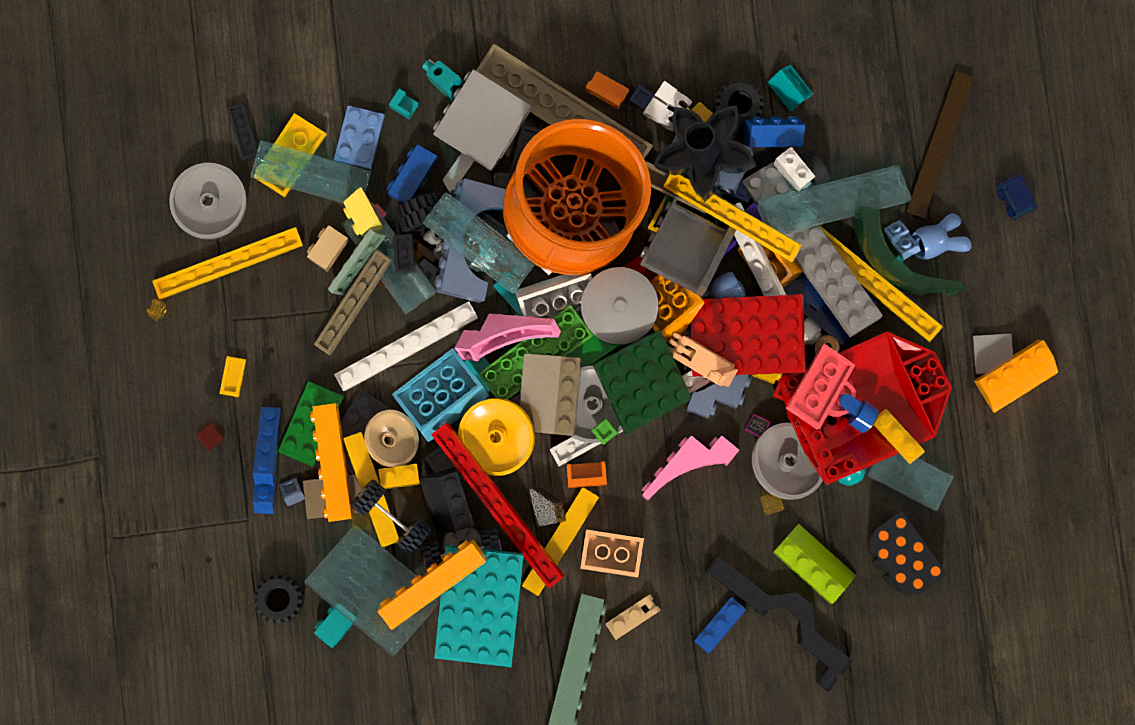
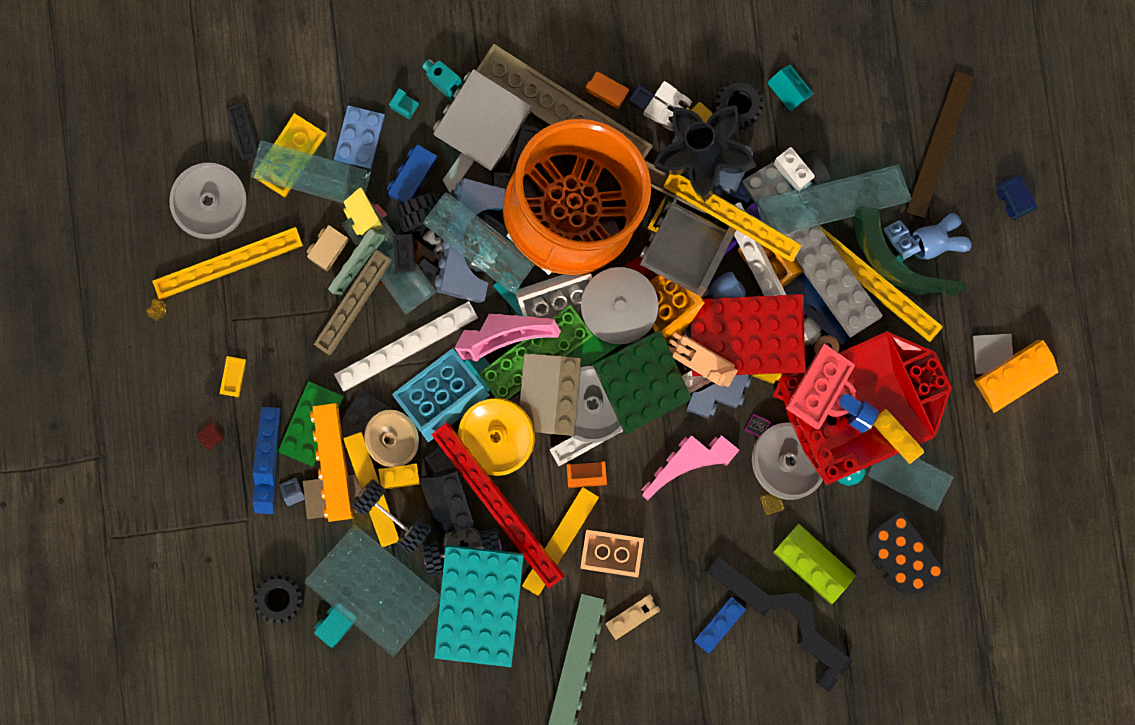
light orange brick [377,540,487,630] -> none
clear smoke slope [529,488,566,527] -> none
bright green tile [591,418,618,445] -> none
blue brick [743,116,805,147] -> none

